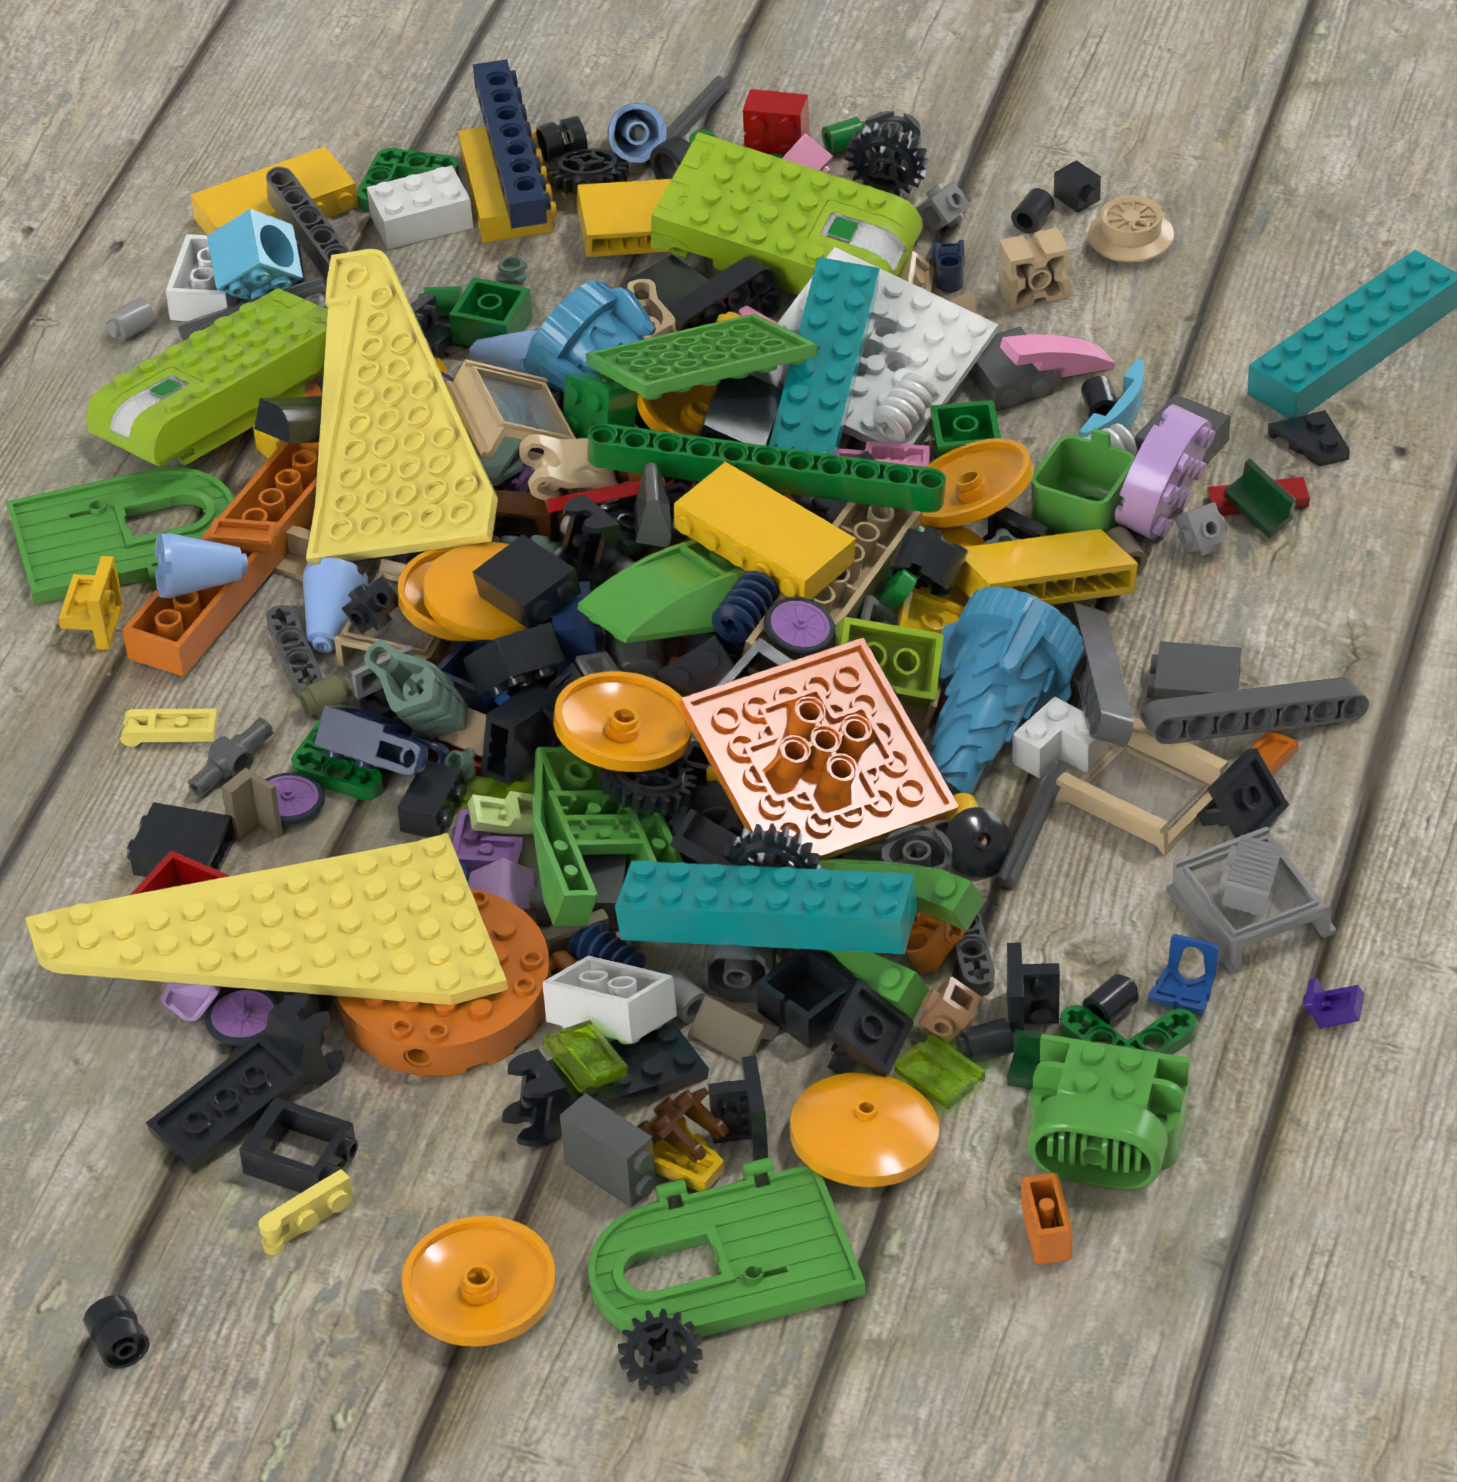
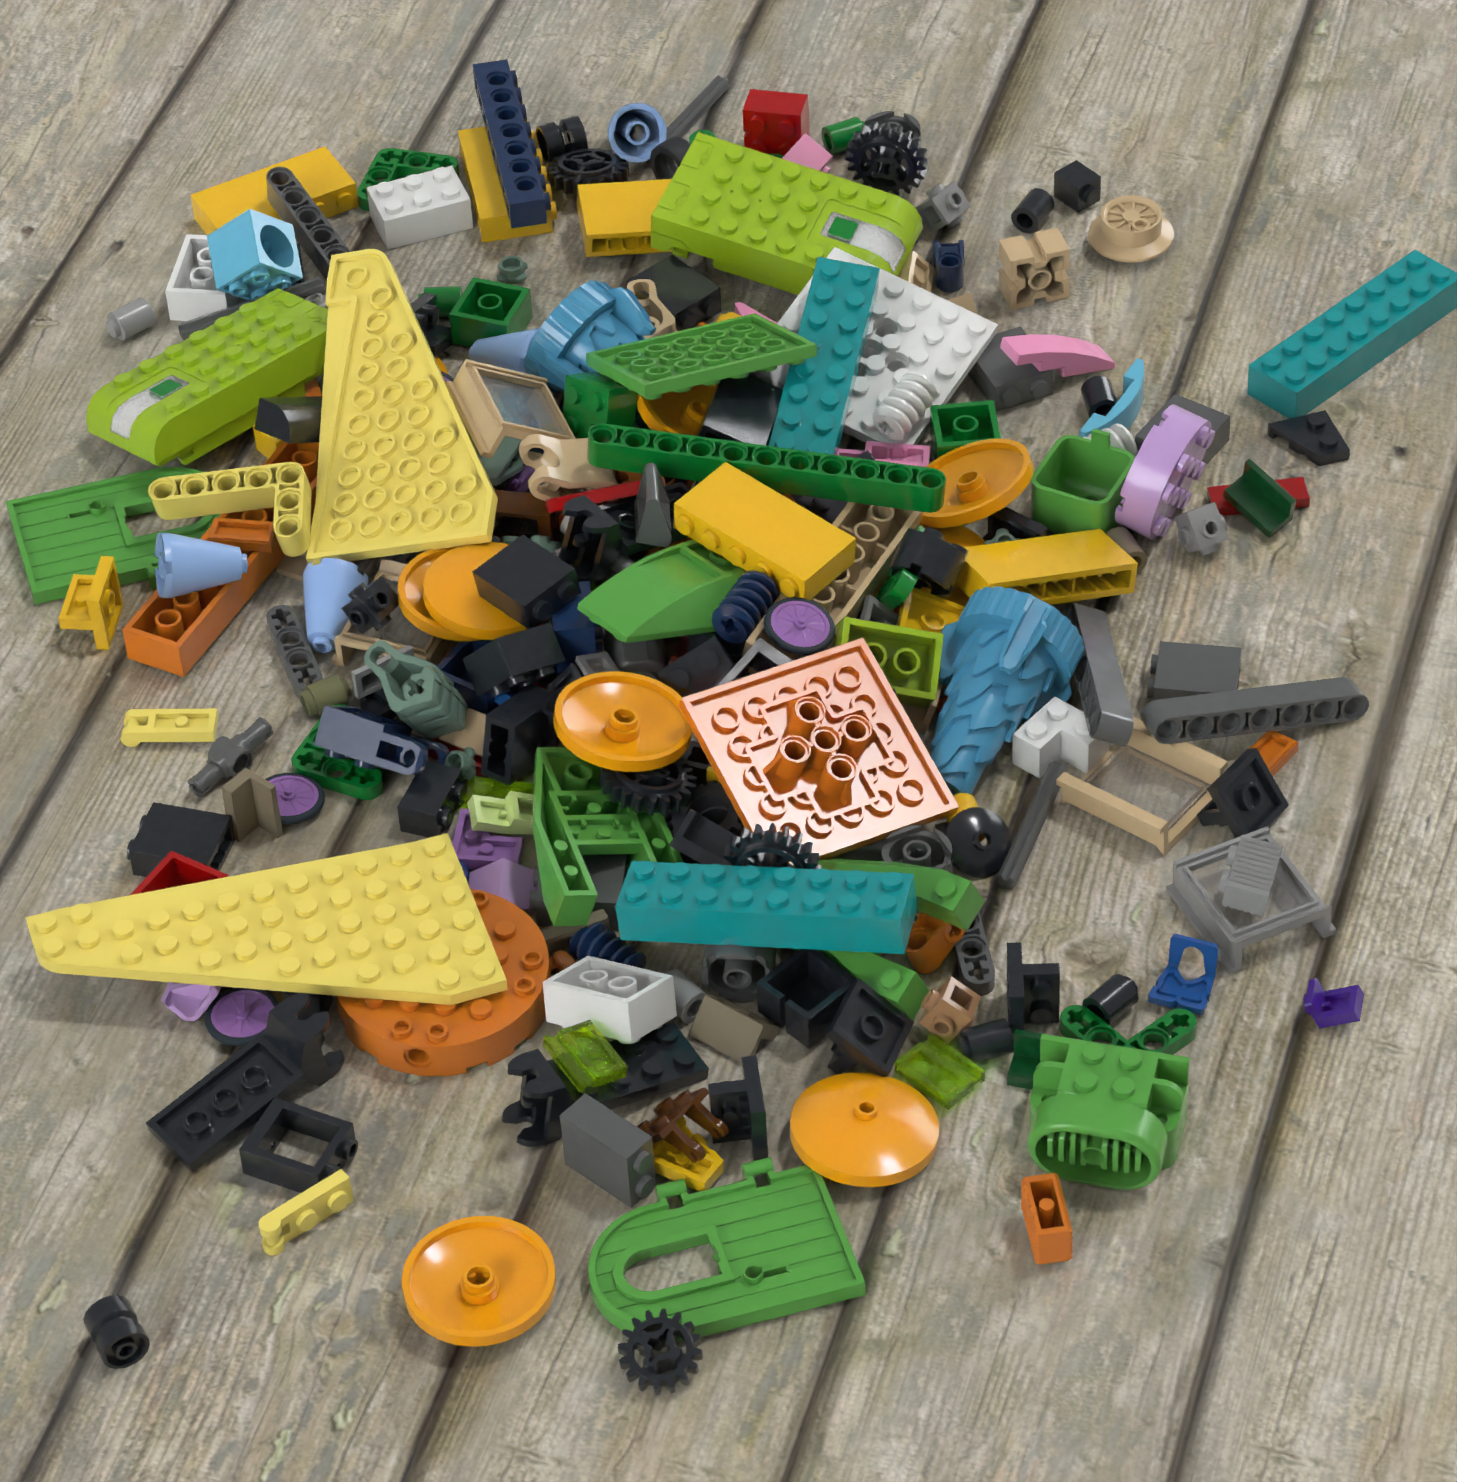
black beam [667,256,781,331] -> none
none -> light yellow beam [148,462,312,557]

